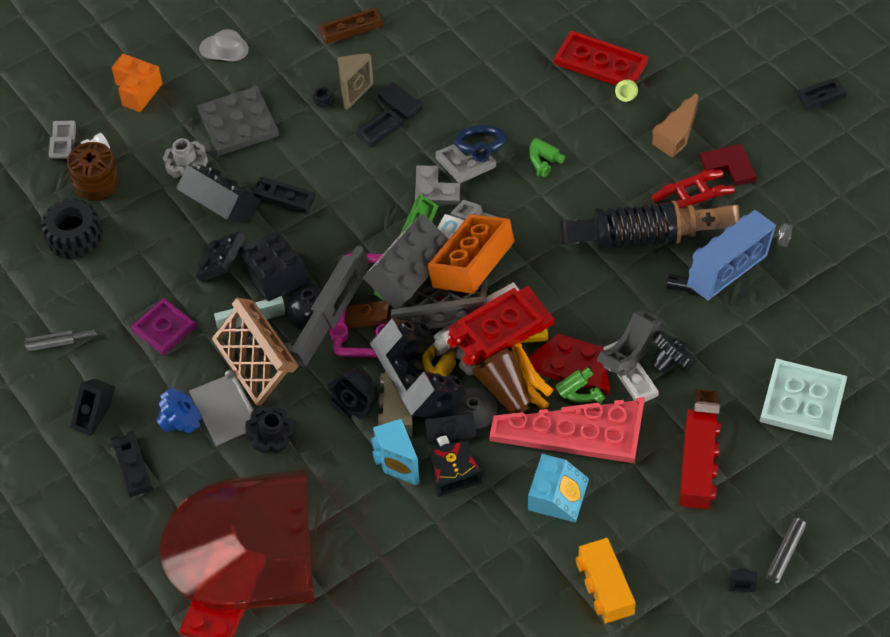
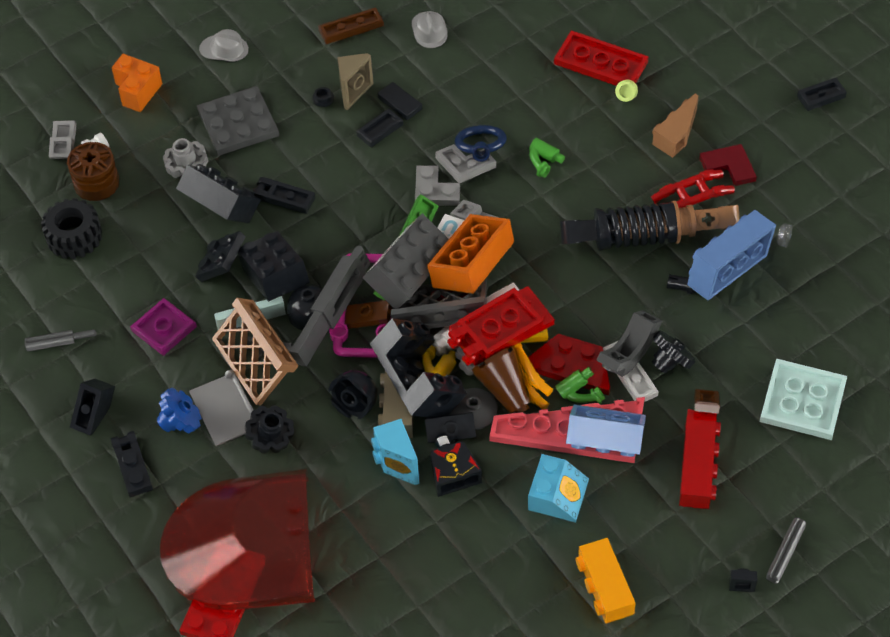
none -> light grey piece [412,11,447,48]
none -> slope [566,404,646,457]

